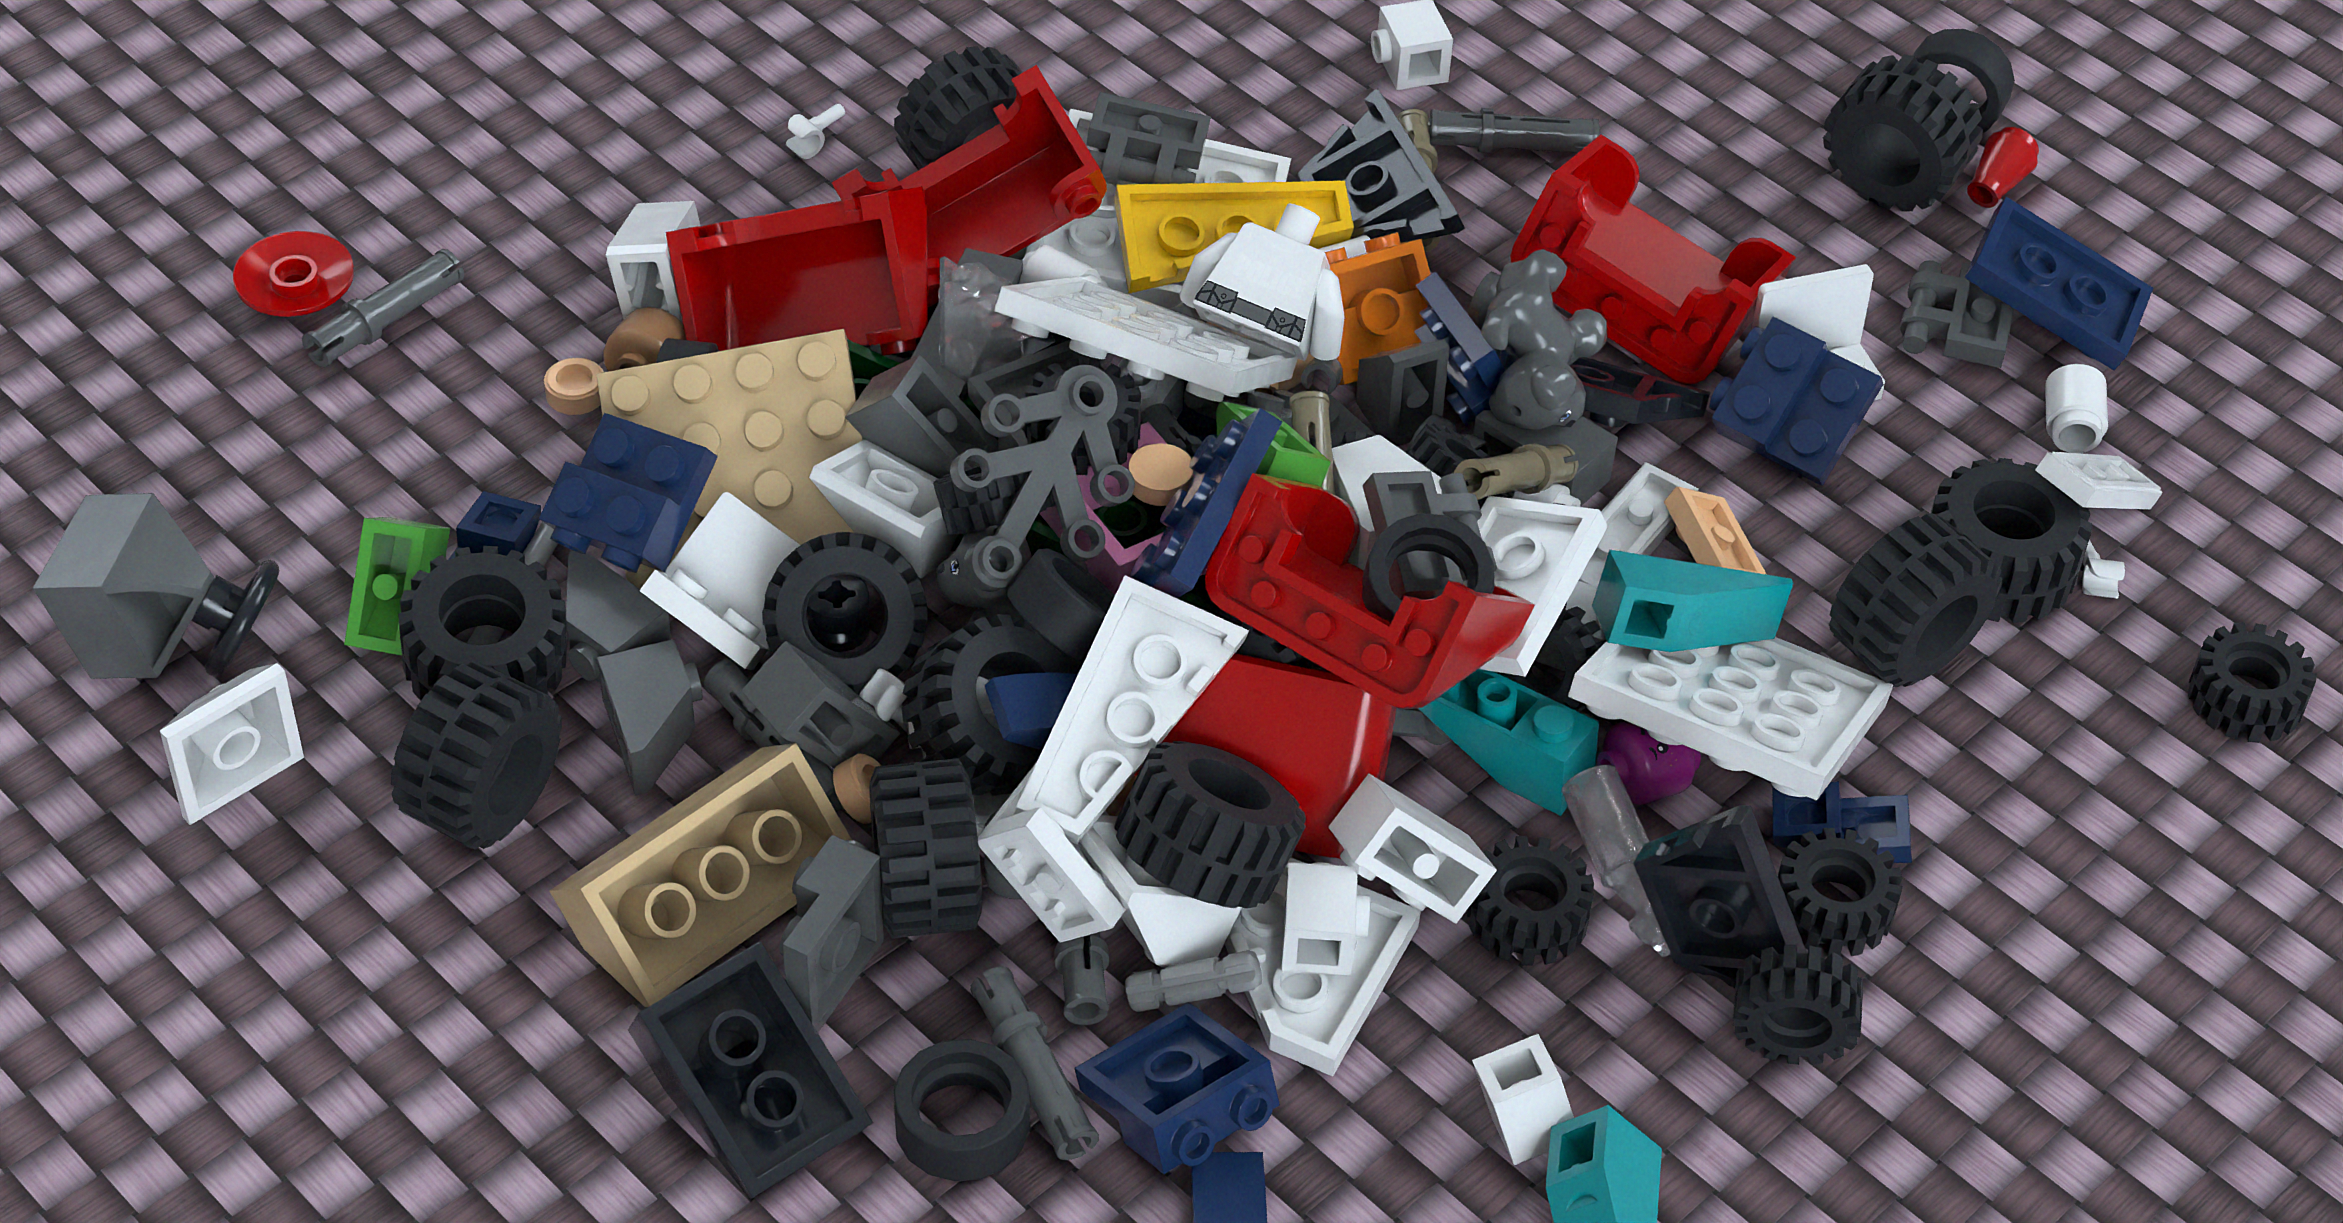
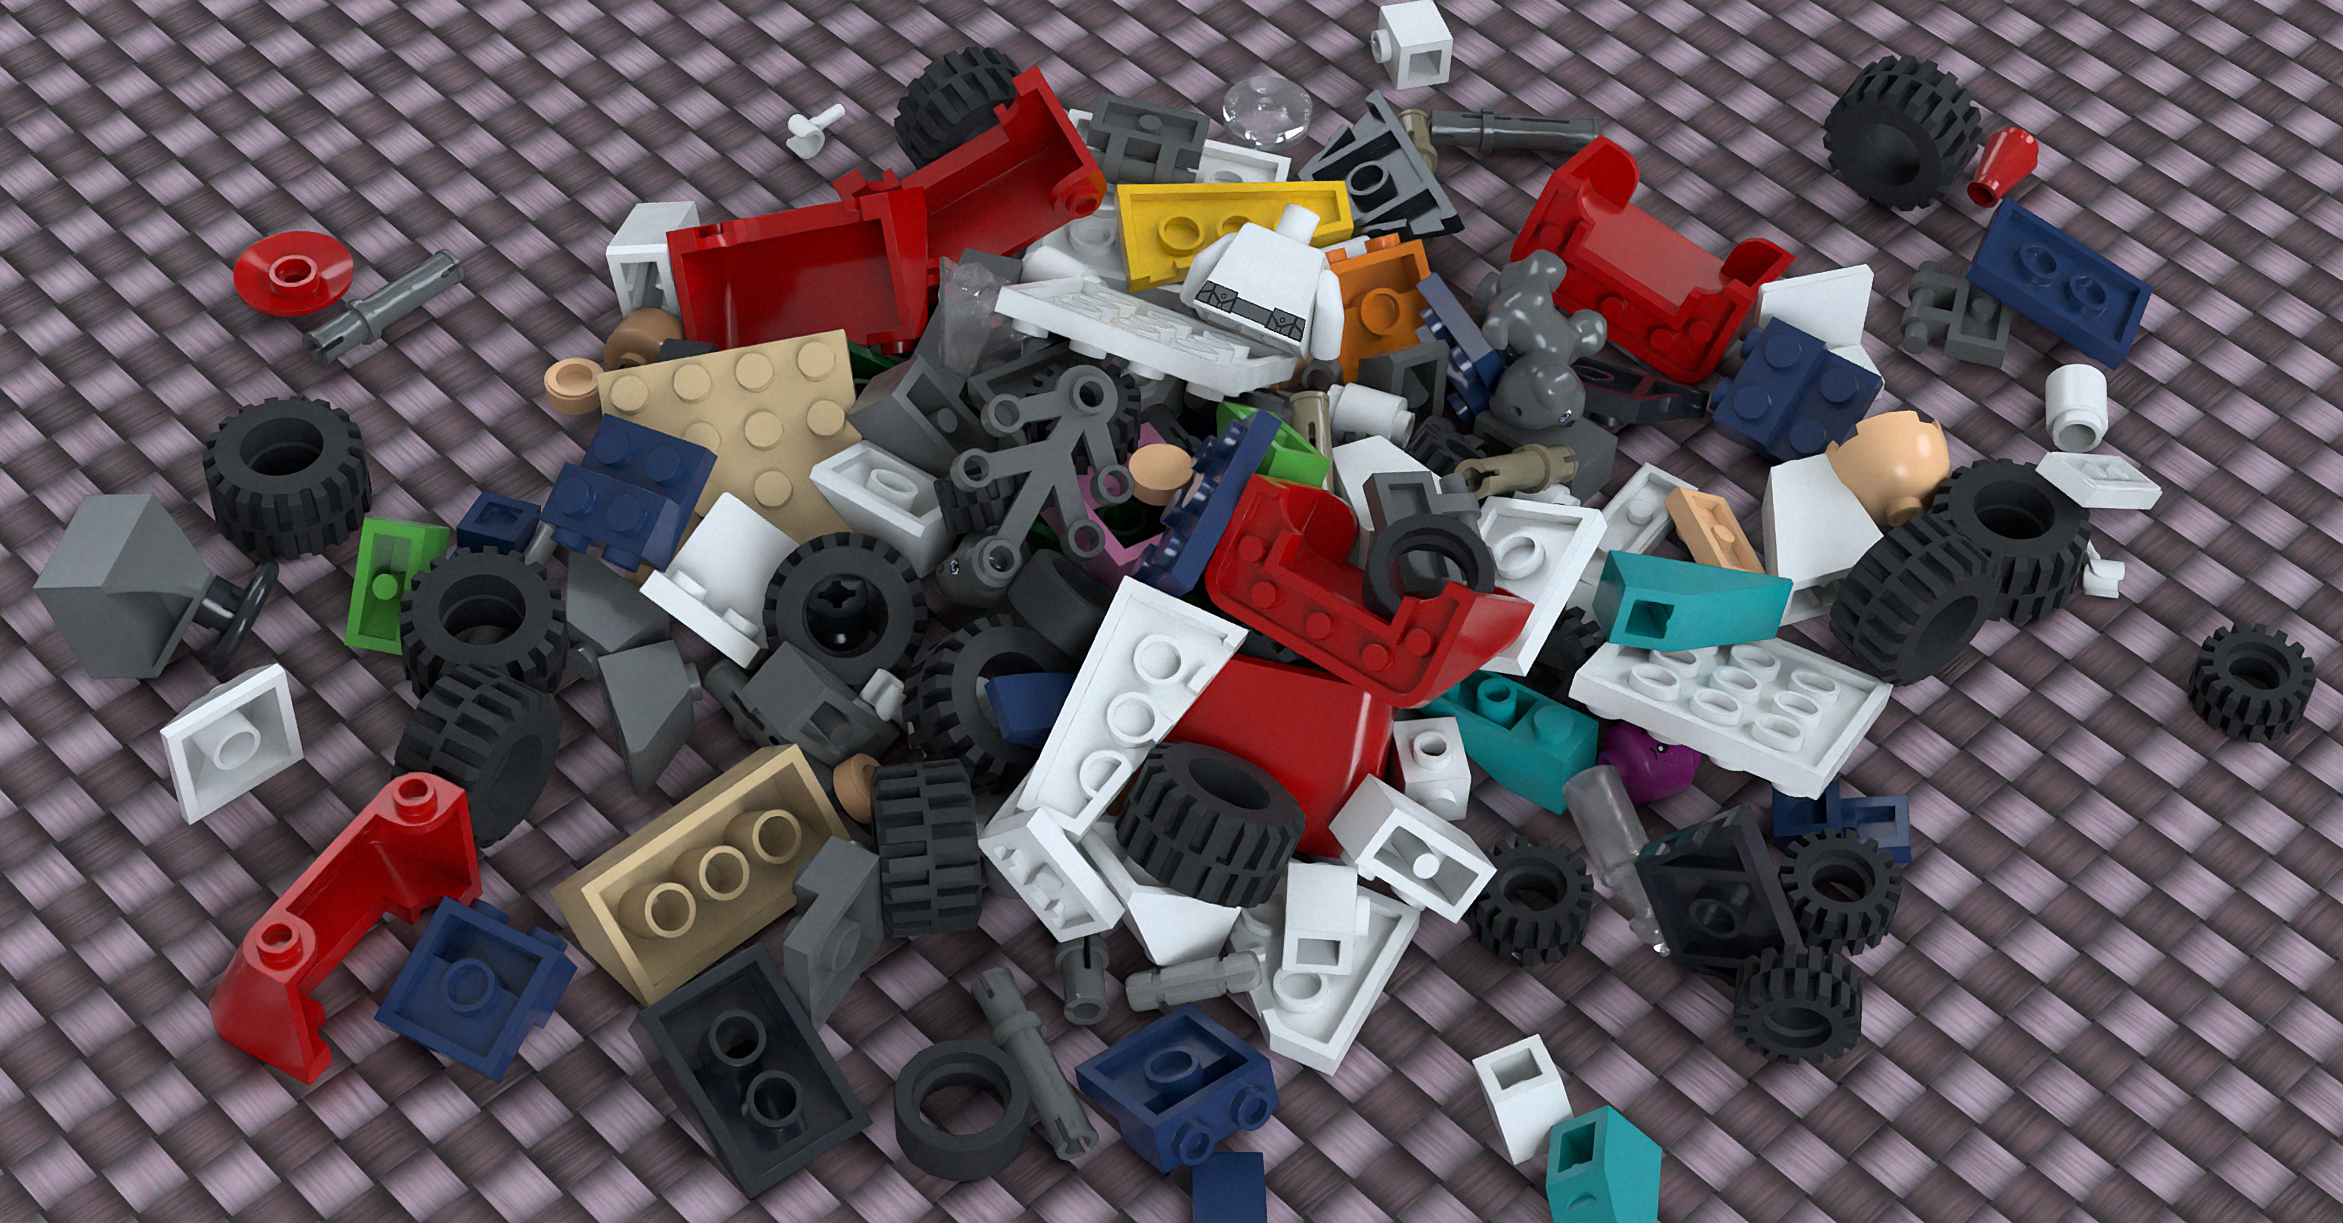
black tyre [1913,29,2015,133] -> none
none -> black tyre [202,395,372,560]
none -> red windscreen [208,772,483,1086]
none -> dark blue plate [373,896,578,1083]
none -> clear piece [1223,76,1312,151]
none -> white brick [1327,382,1415,449]
none -> white brick [1387,716,1471,821]
none -> white slope [1761,453,1883,627]
none -> light nougat cylinder [1825,410,1952,527]

